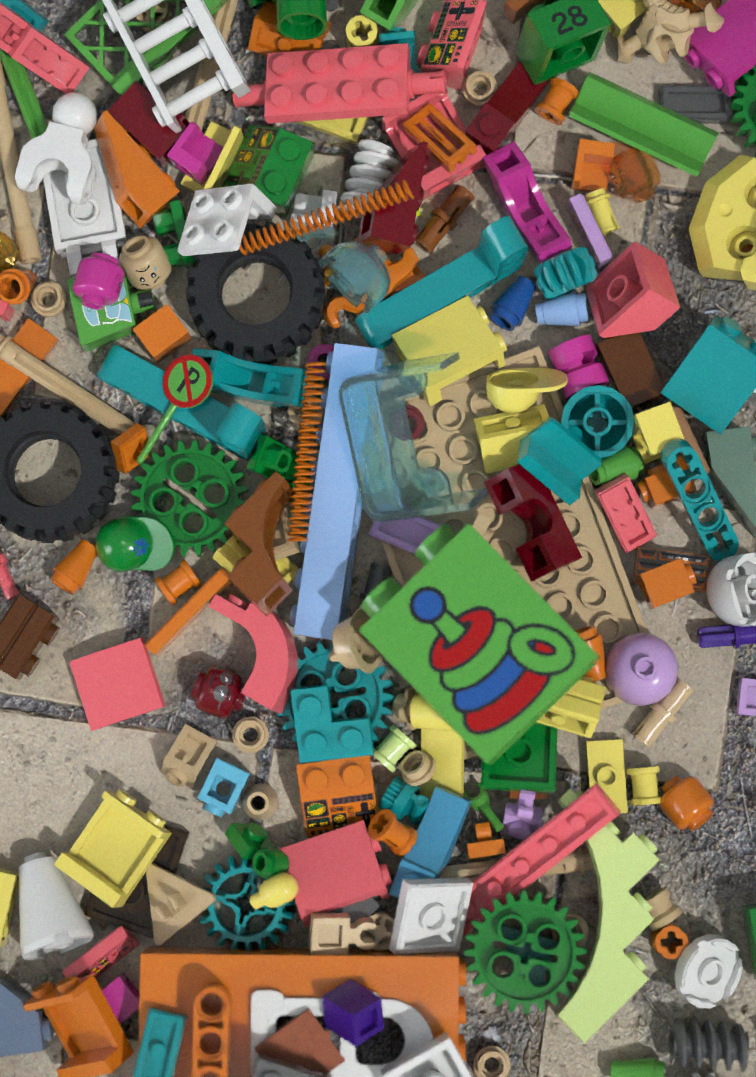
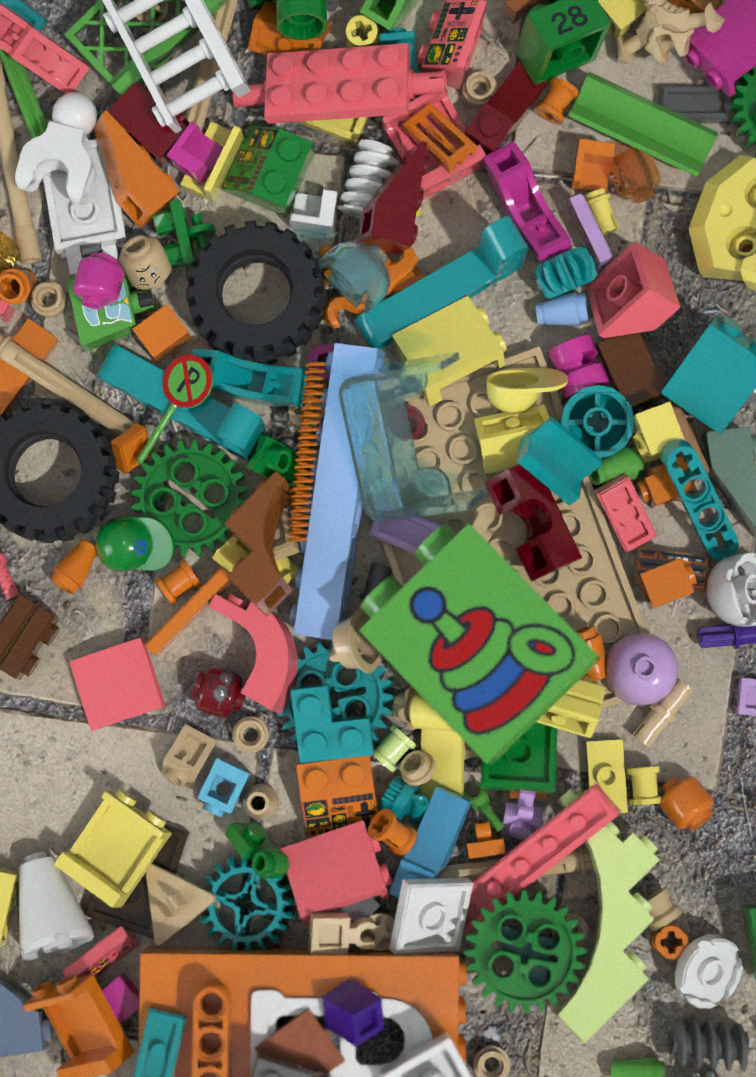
white bracket [177,183,277,256] -> none
orange piece [239,180,415,255] -> none
light yellow cylinder [250,873,298,909] -> none
dark orange pin [415,184,475,254] -> none
blue cone [489,276,536,331] -> none

